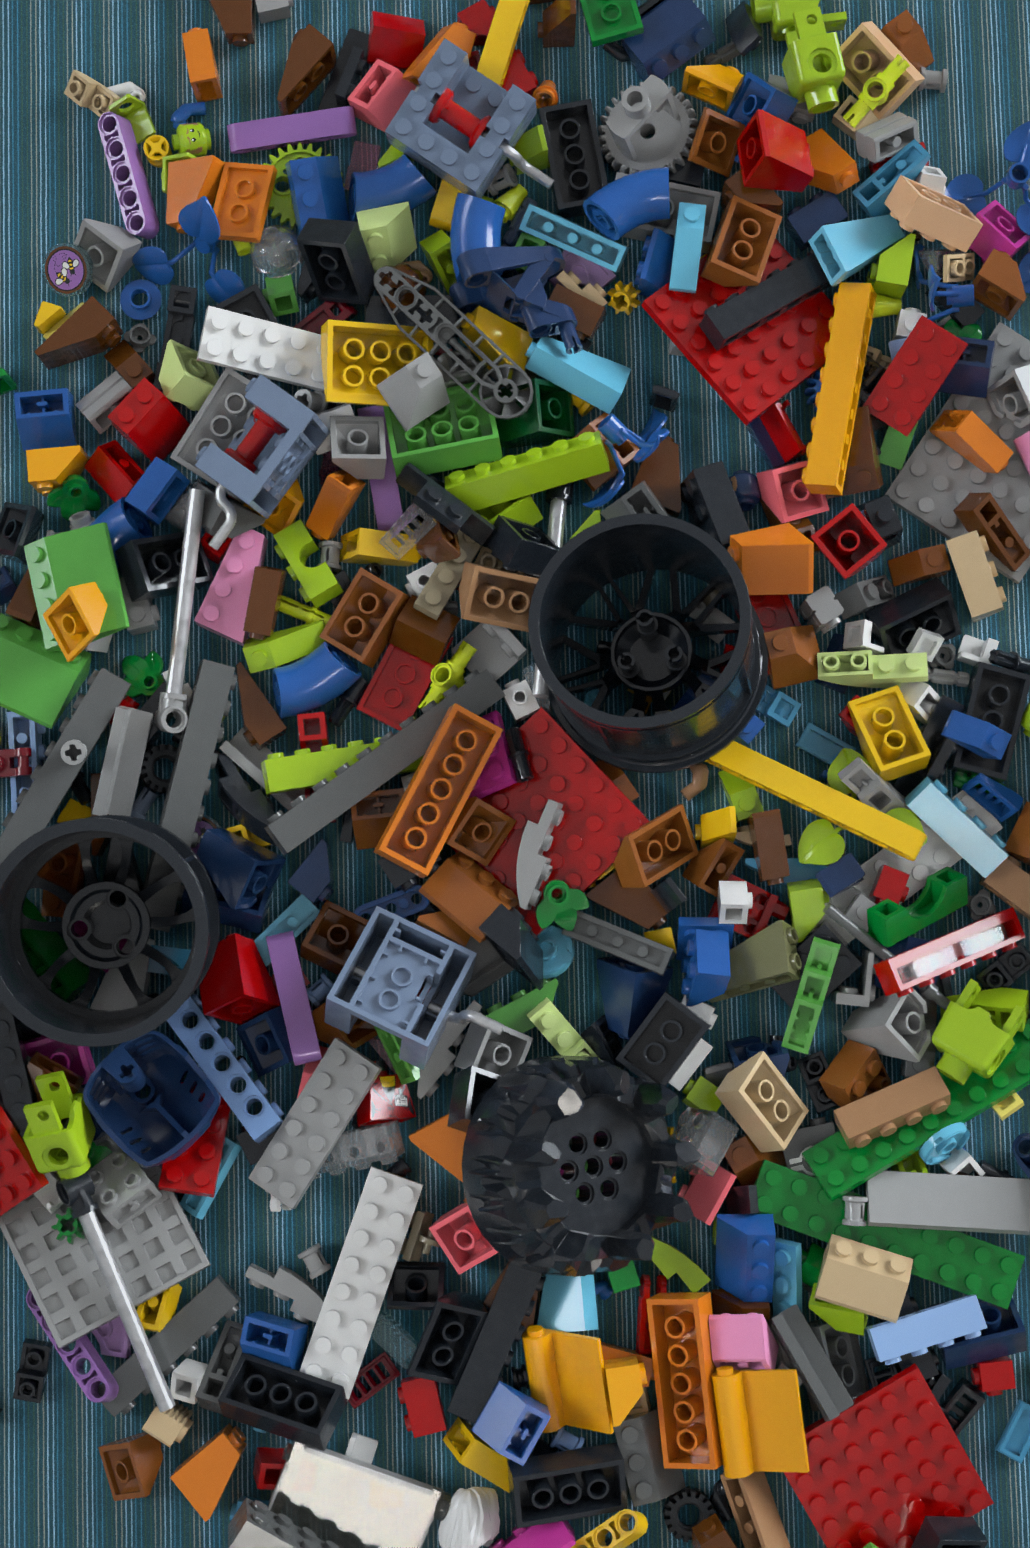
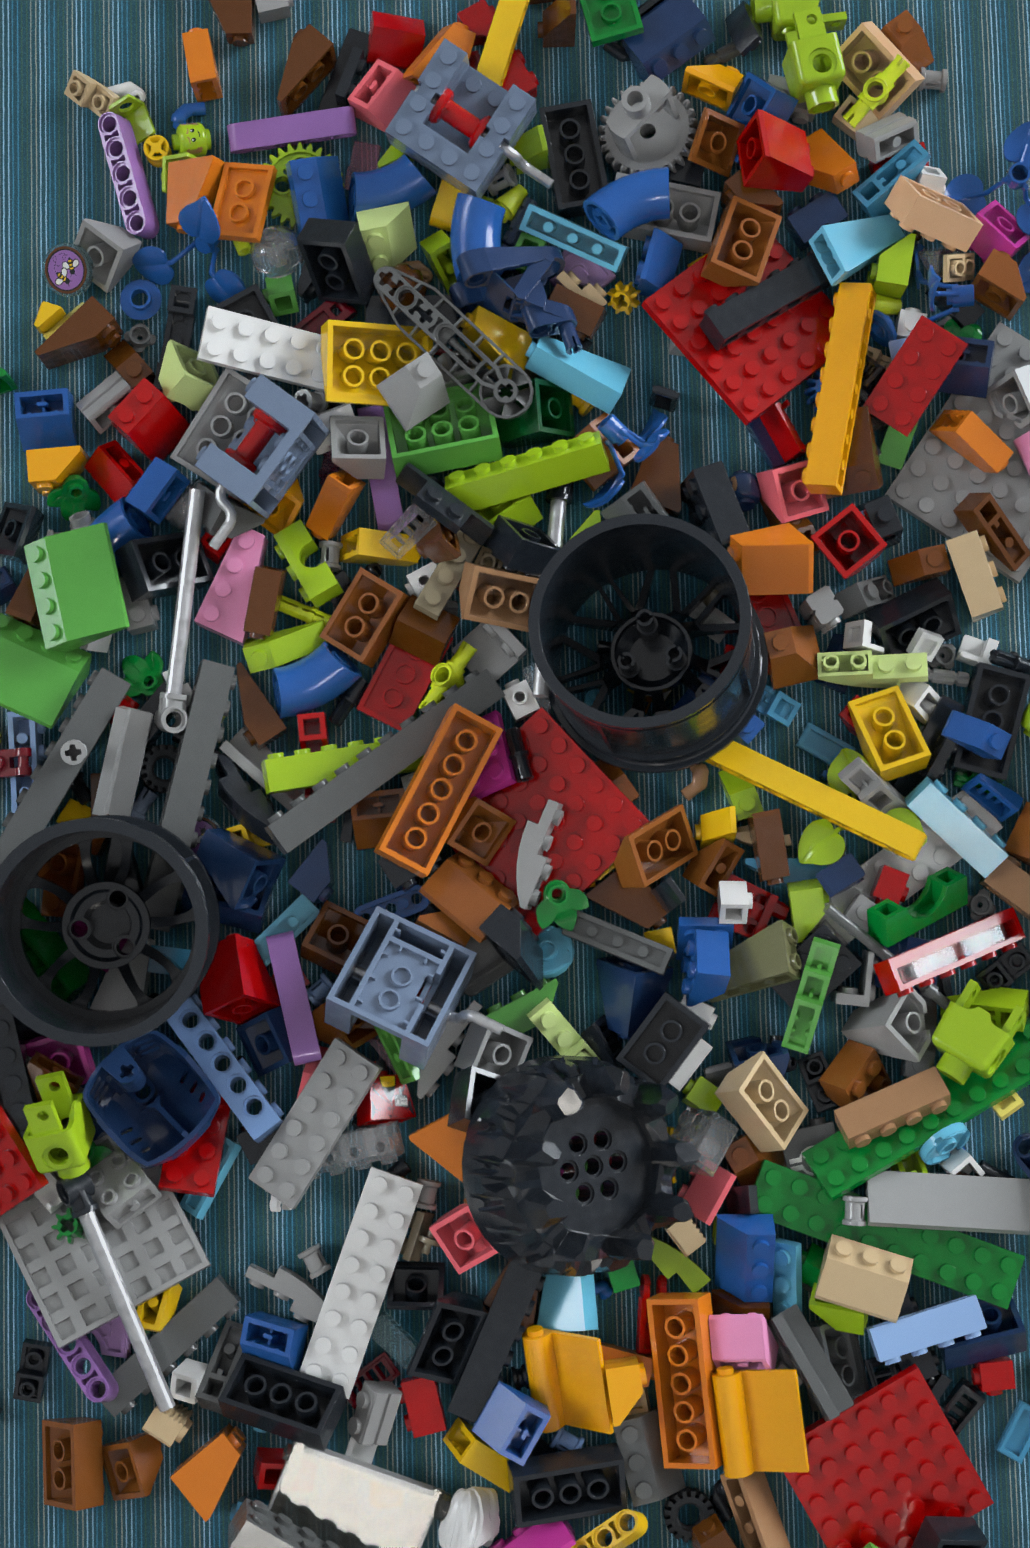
light orange slope [43,582,108,662] -> none
orange cone [532,80,558,109] -> none
medium azure slope [669,202,706,293] -> none
none -> dark orange slope [42,1417,105,1511]
none -> light grey brick [348,1380,402,1446]
none -> light grey bush [416,1178,441,1210]
none -> tan brick [664,1219,706,1257]
none -> blue piece [870,310,897,347]

